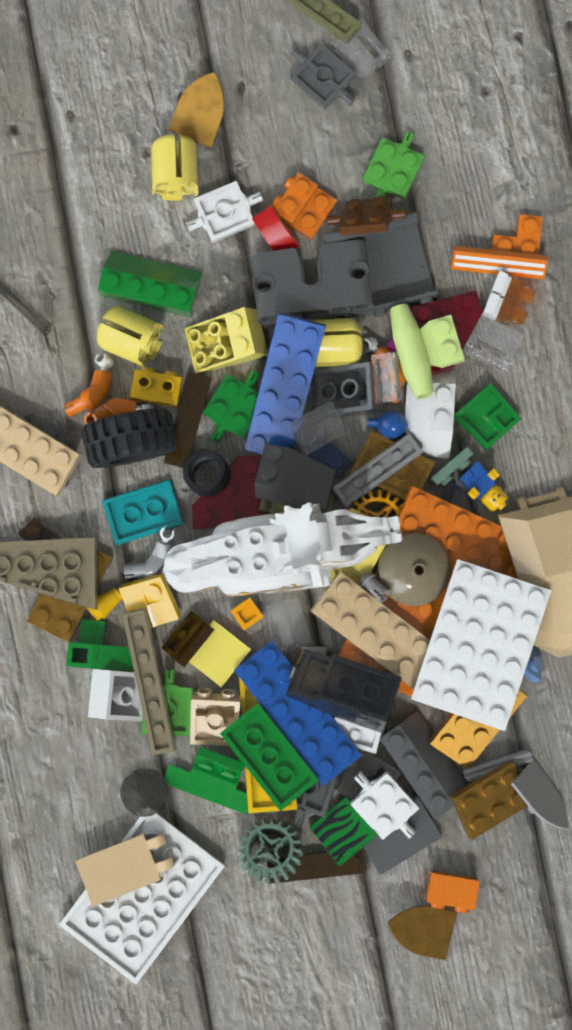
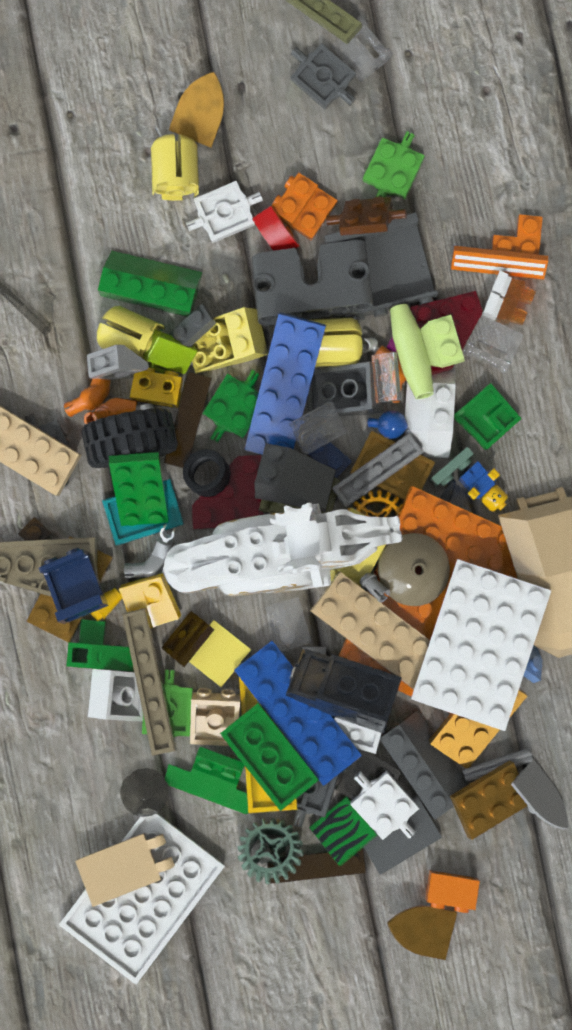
light orange plate [231,598,263,631] -> none
none -> dark blue panel [39,548,109,624]
none -> light grey tile [87,344,148,380]
none -> green plate [109,452,169,526]
none -> lime piece [143,330,197,374]
none -> dark grey hinge [169,304,216,347]

